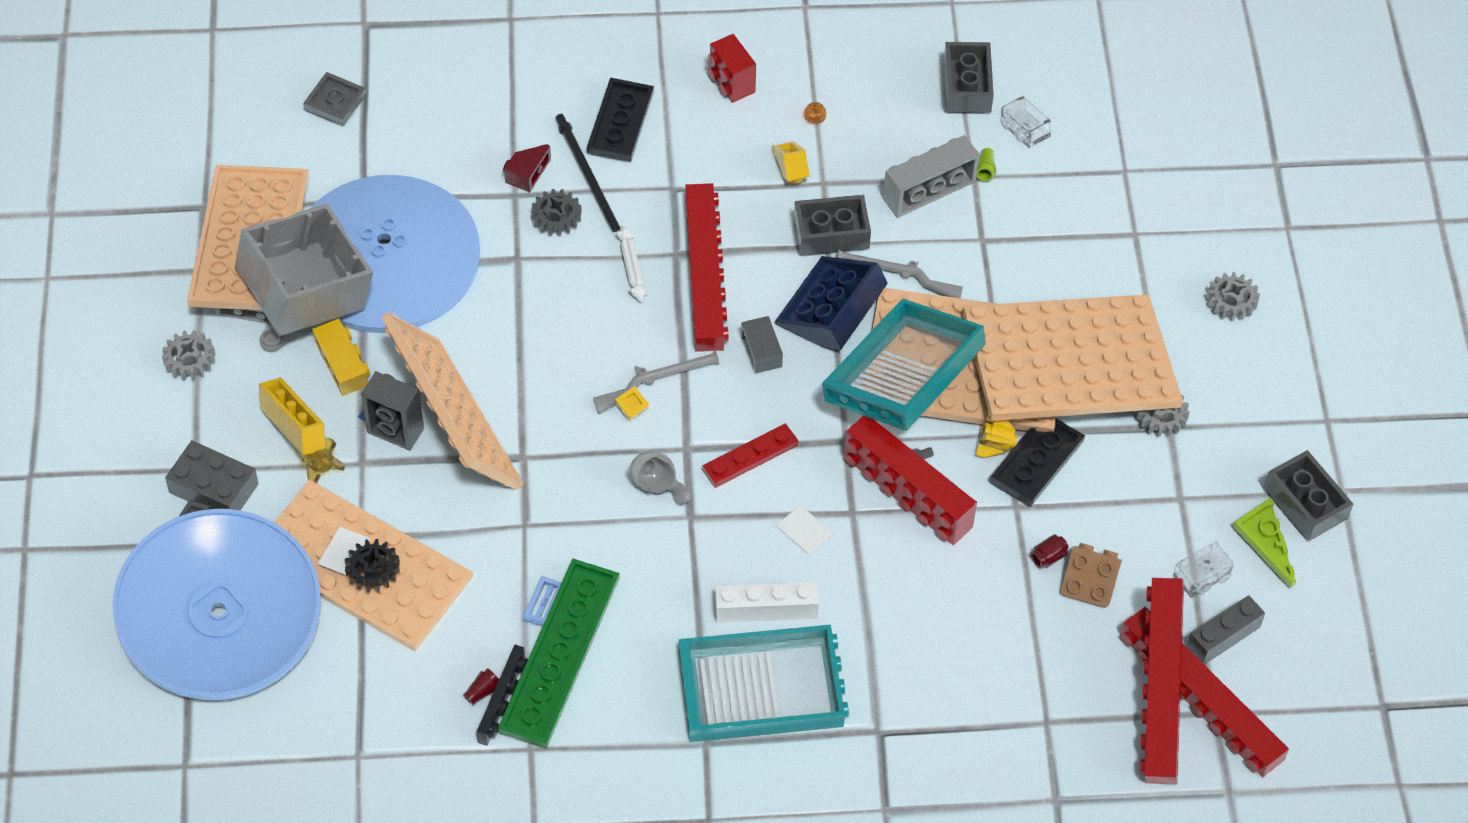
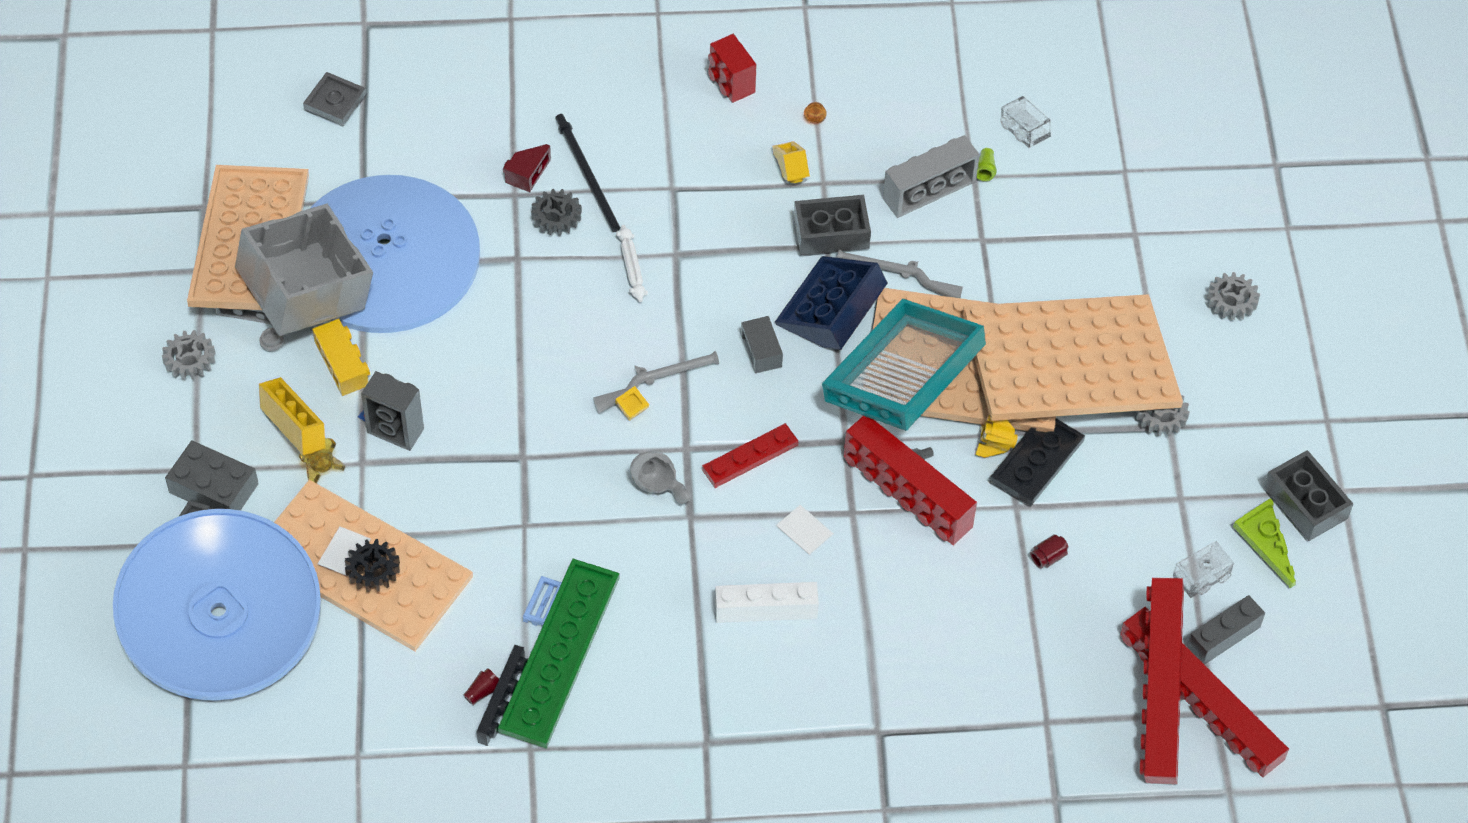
light nougat plate [381,312,524,490] -> none
black plate [587,77,654,161] -> none
clear window [678,624,849,742] -> none
red brick [685,183,729,352] -> none
dark grey brick [943,42,994,112] -> none
medium nougat bracket [1061,543,1122,607] -> none

